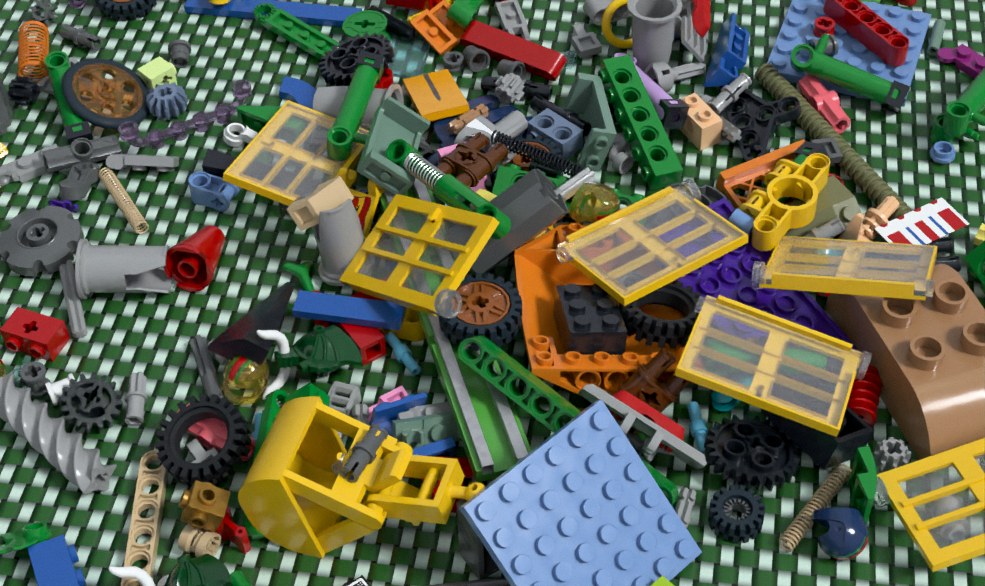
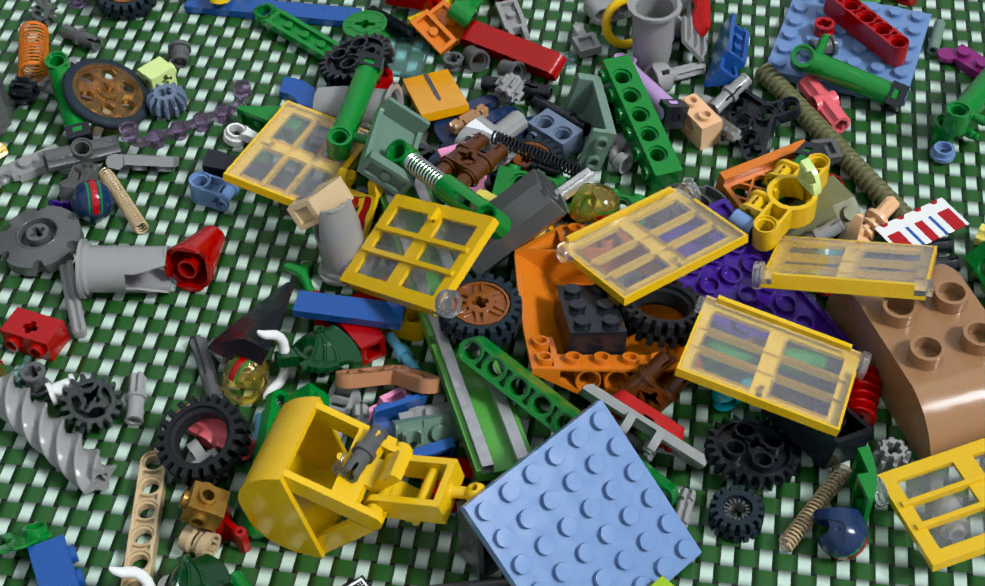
medium azure bar [687,402,708,454] -> none
none -> dark blue helmet [71,179,114,224]
none -> nougat beam [335,365,441,394]
none -> yellowish green tile [798,158,821,196]

